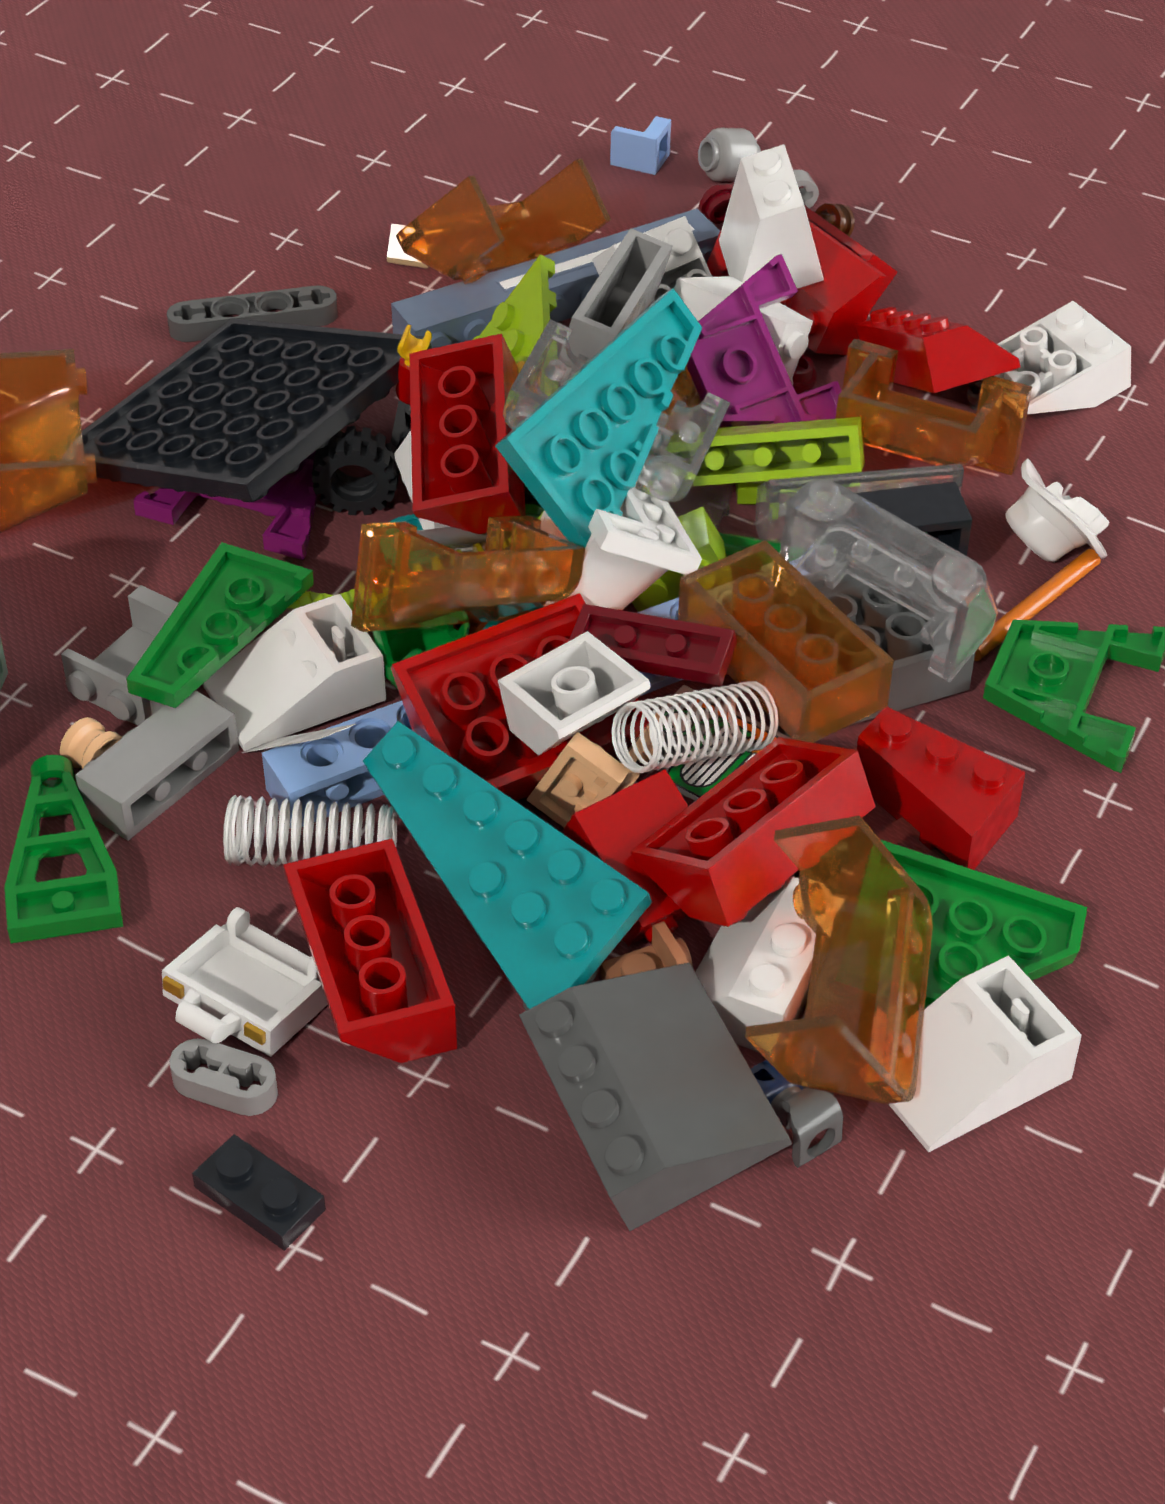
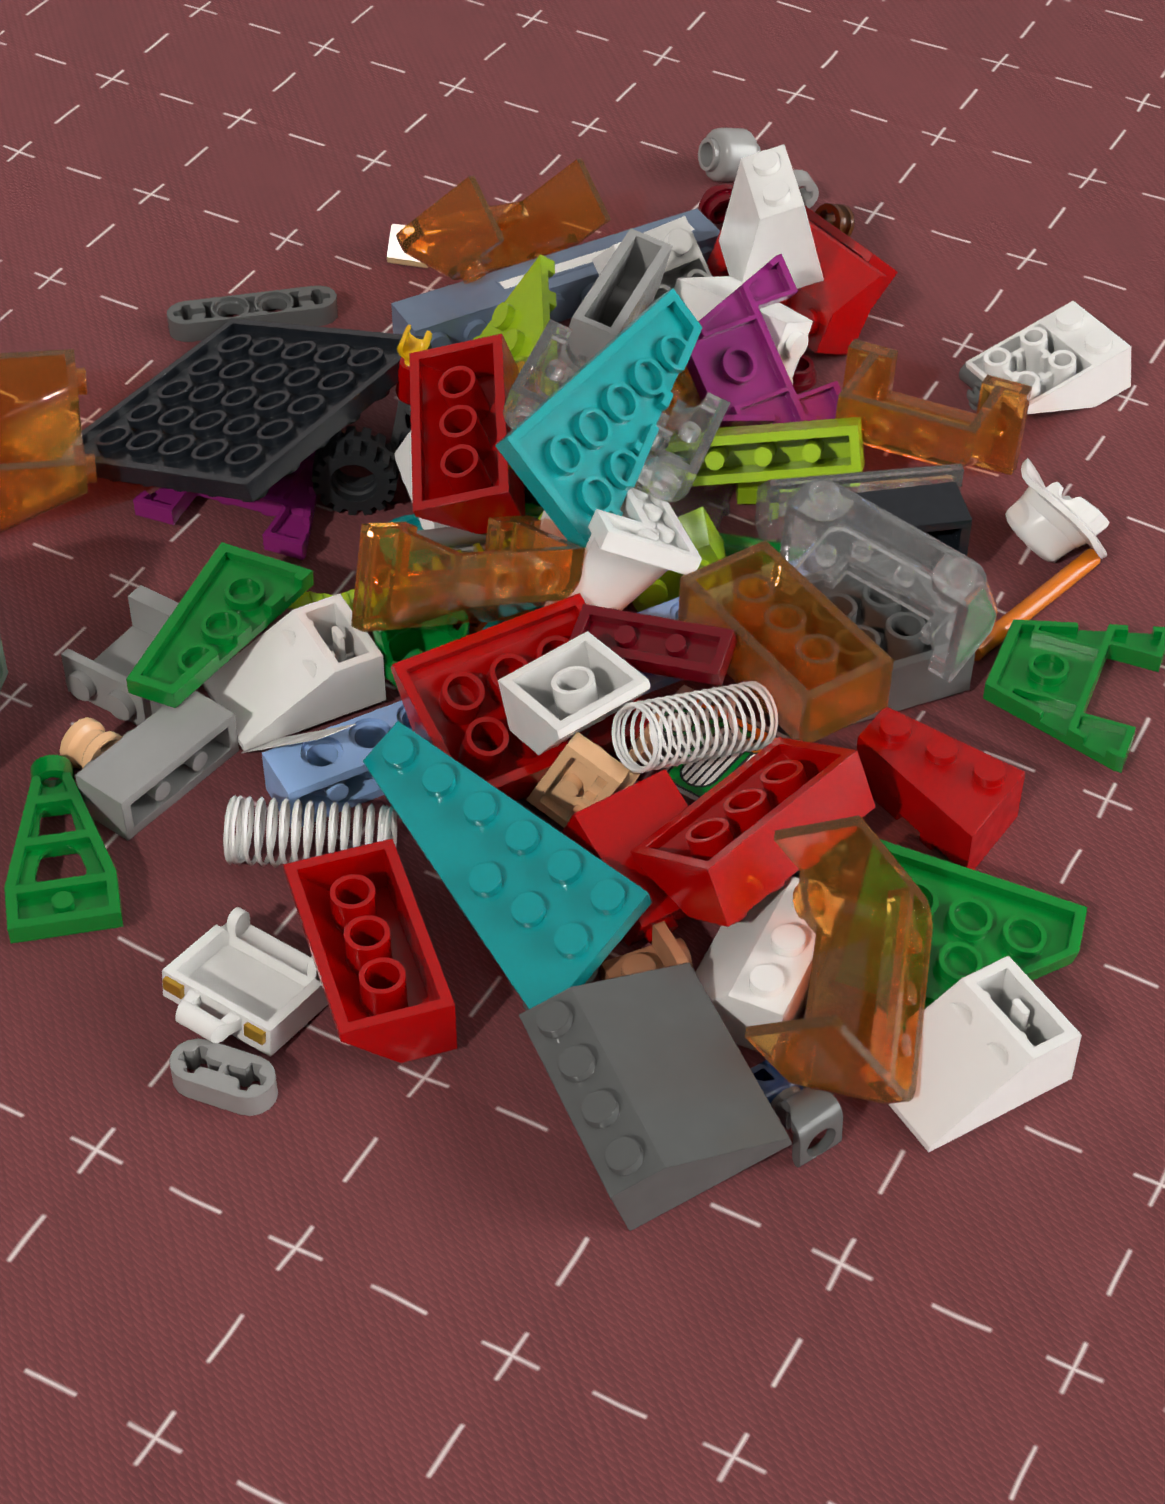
black plate [192,1134,326,1251] -> none
light blue panel [610,116,671,175] -> none
red slope [856,307,1021,393] -> none

